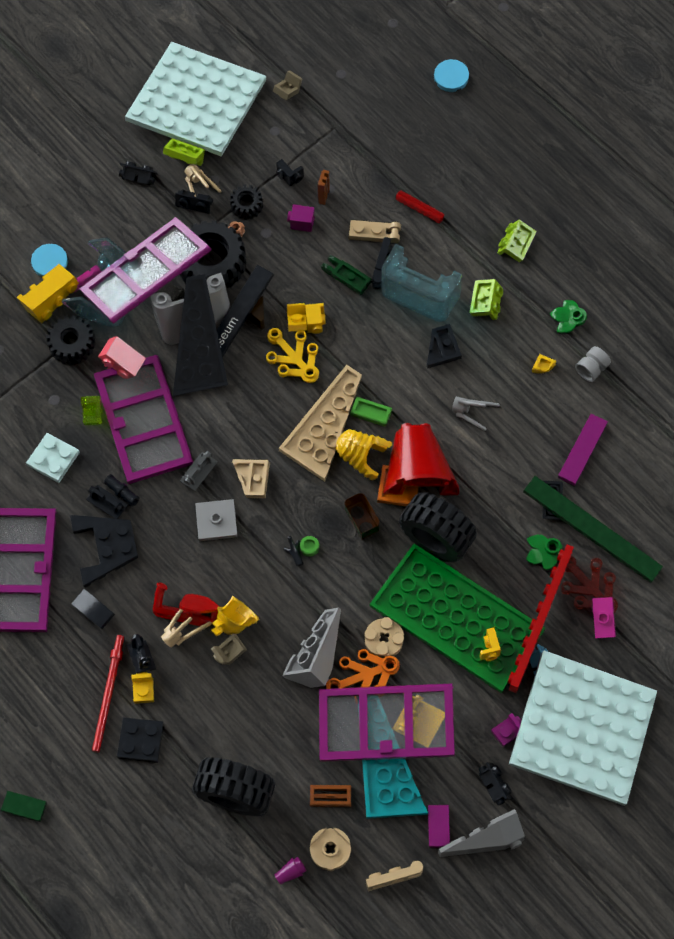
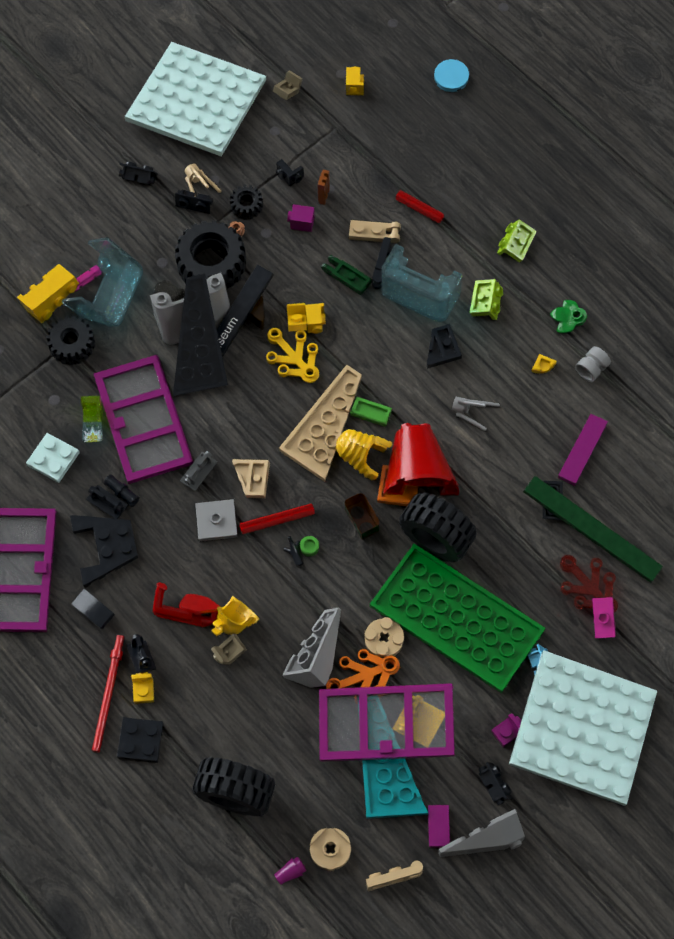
dark green tile [1,791,47,822] -> none
medium azure tile [31,244,68,276] -> none
door [80,217,211,324] -> none
coral brick [98,336,146,379] -> none
tan plant [161,609,212,648] -> none
lime bracket [163,138,205,166] -> none
dark orange tile [310,785,351,807] -> none
yellow bracket [480,628,501,661] -> none
red plate [507,544,574,693] -> none
green plate [526,535,562,570] -> none
none -> clear light blue tile [82,422,102,442]
none -> red axle [240,504,315,534]
none -> yellow brick [346,66,364,95]

